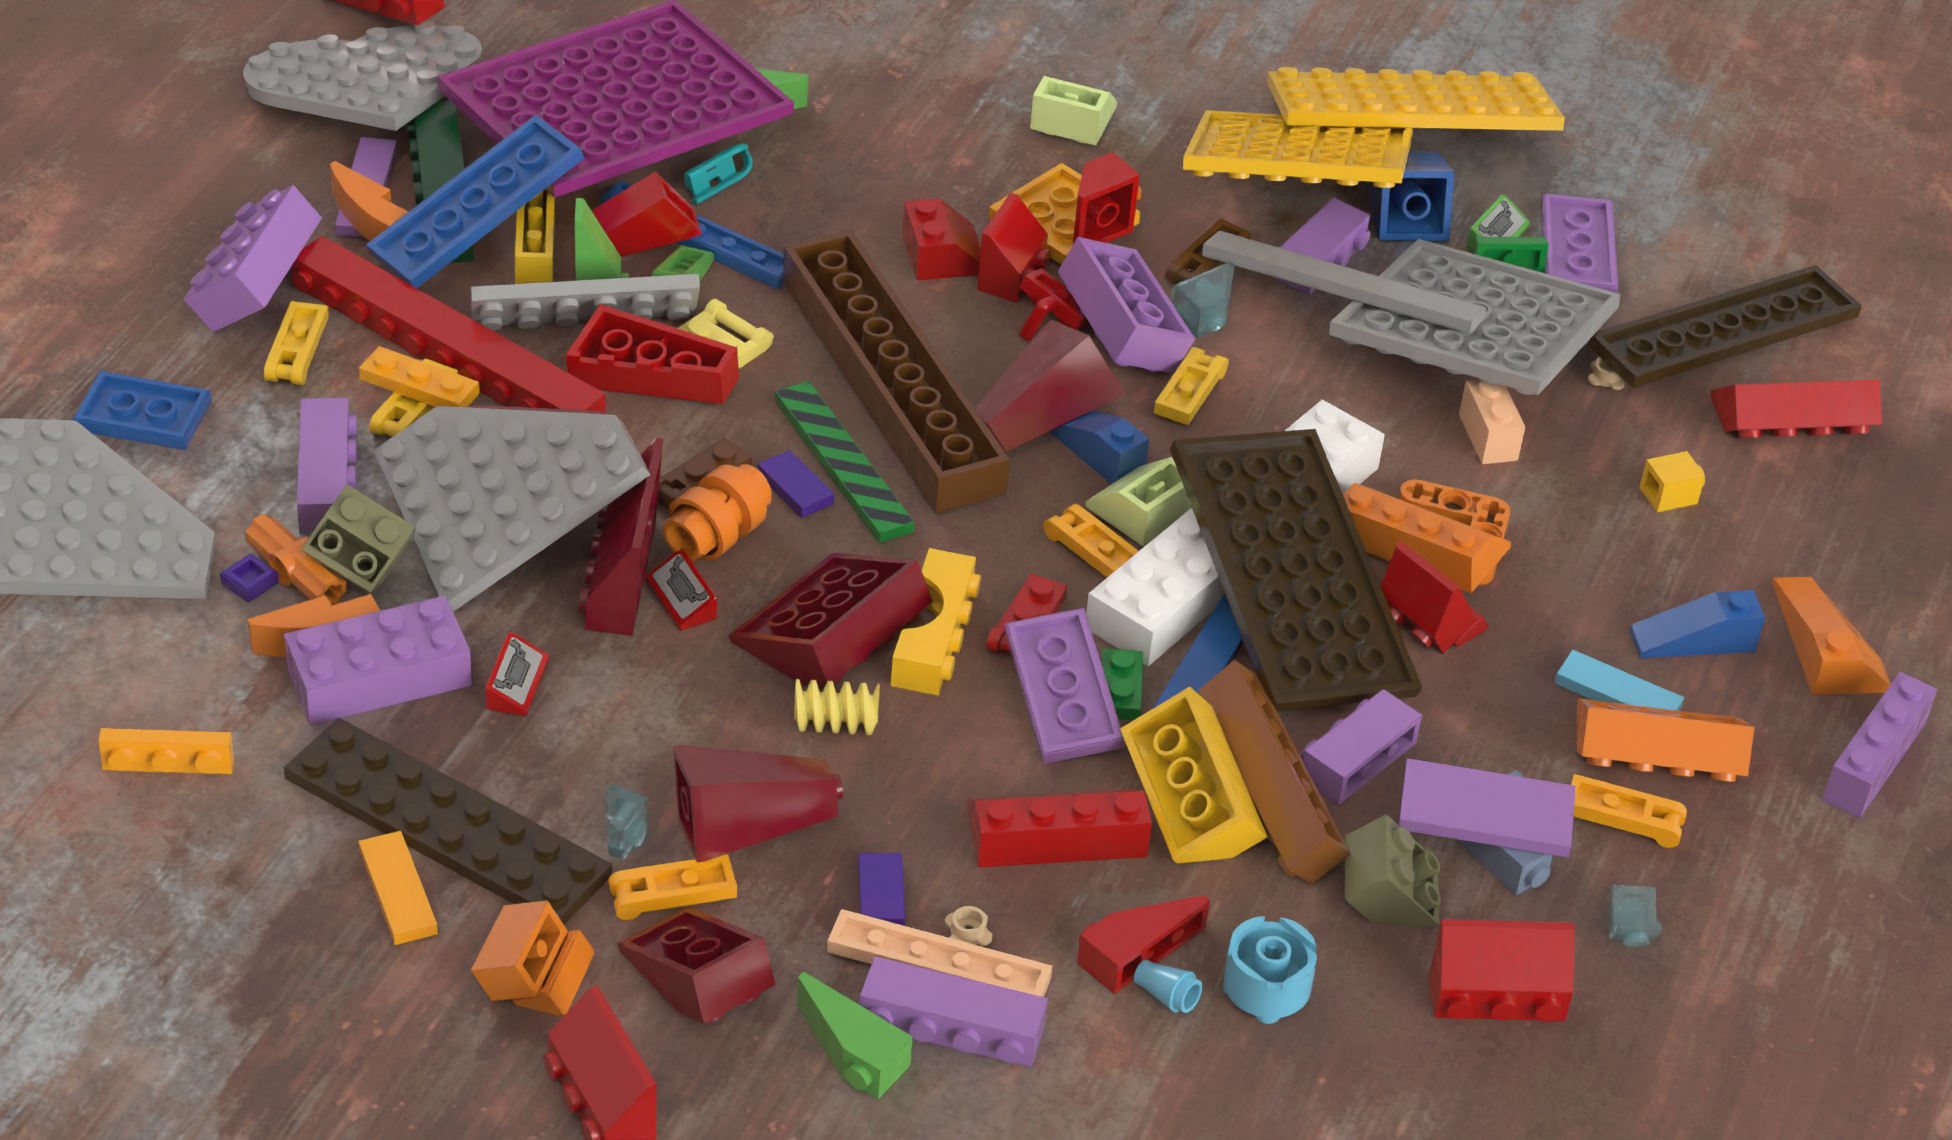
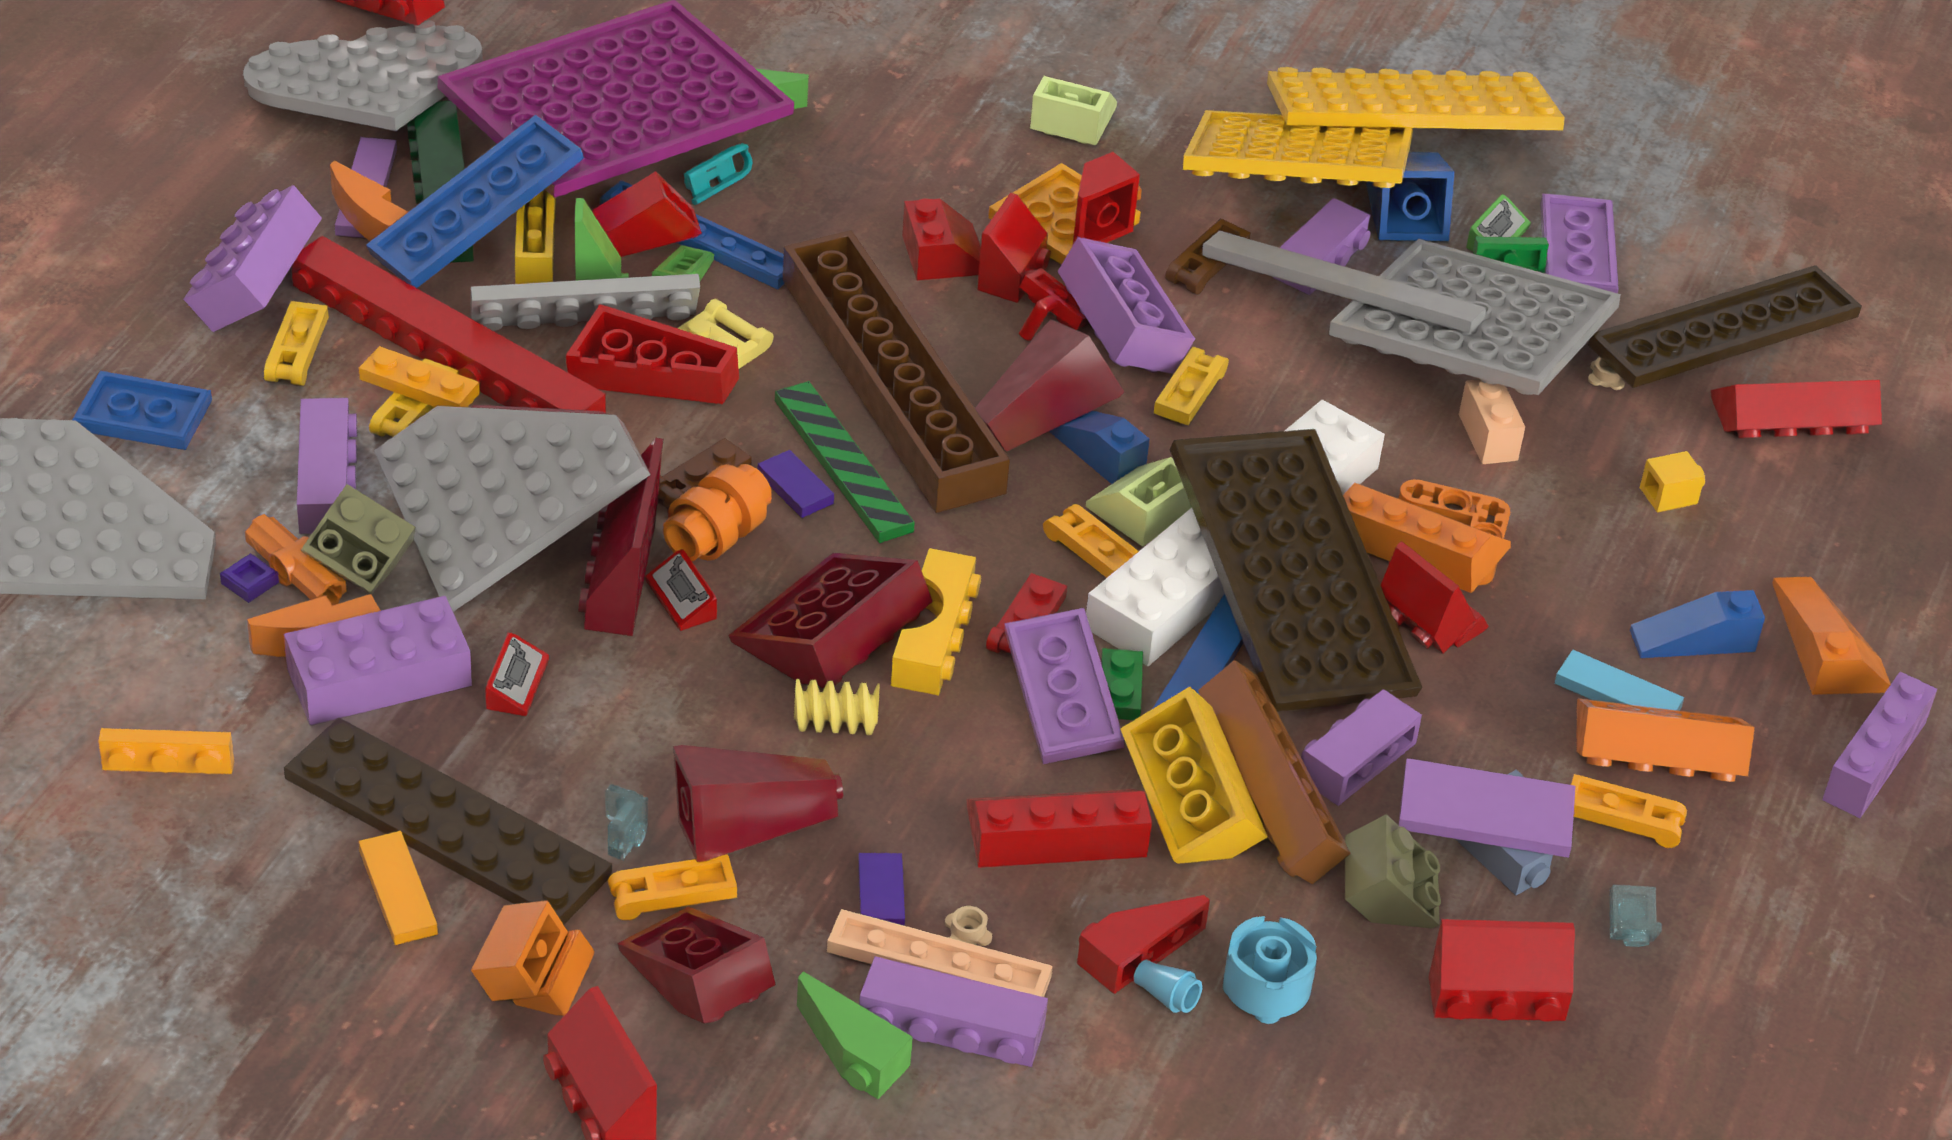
clear light blue slope [1171,261,1235,338] -> none

